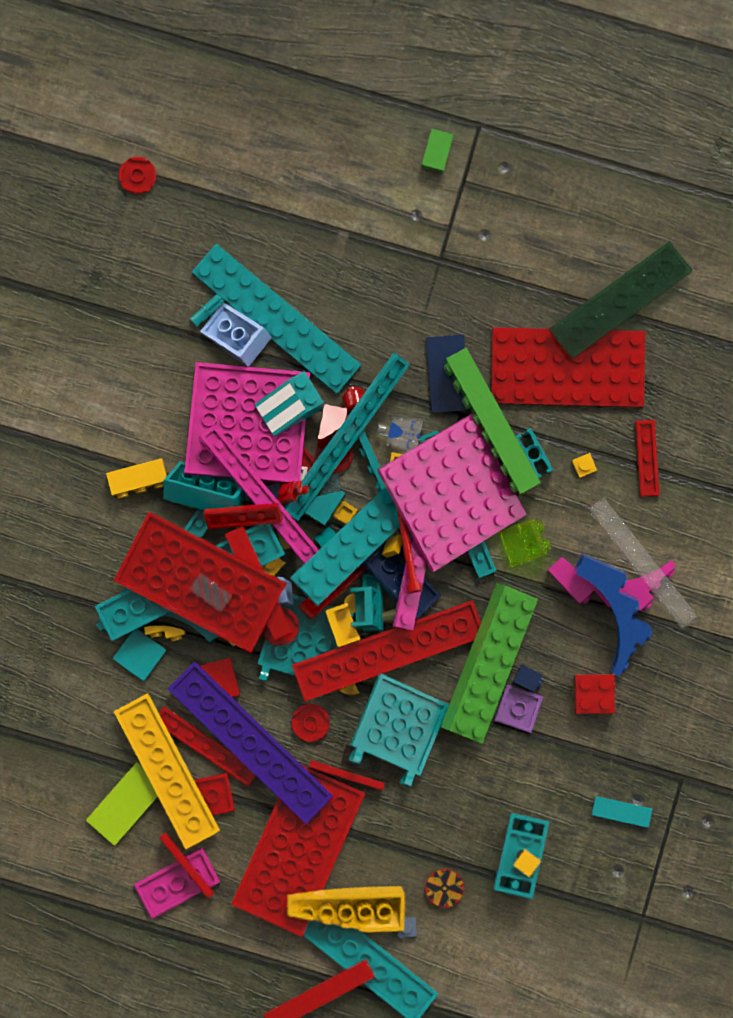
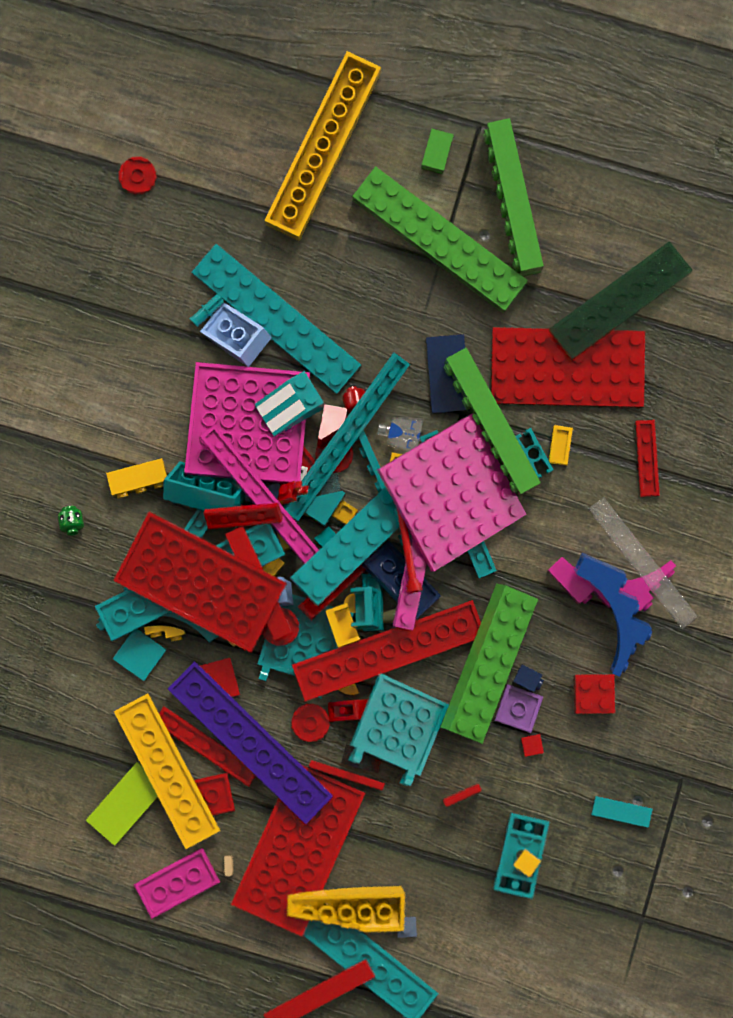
red tile [159,832,215,898] -> none
clear light blue tile [190,573,233,612] -> none
yellow tile [382,534,402,558] -> none
tile [425,868,464,908] -> none
clear neon green plate [499,518,551,567] -> none
yellow plate [572,453,597,478] -> none
none -> green head [58,506,84,536]
none -> tan tile [224,855,234,876]
none -> yellow brick [264,51,381,241]
none -> red slope [328,699,368,722]
none -> bright green brick [352,166,528,314]
none -> red tile [442,783,481,807]
none -> bright green brick [483,118,544,277]
none -> red tile [521,734,544,757]
none -> yellow tile [549,425,573,466]

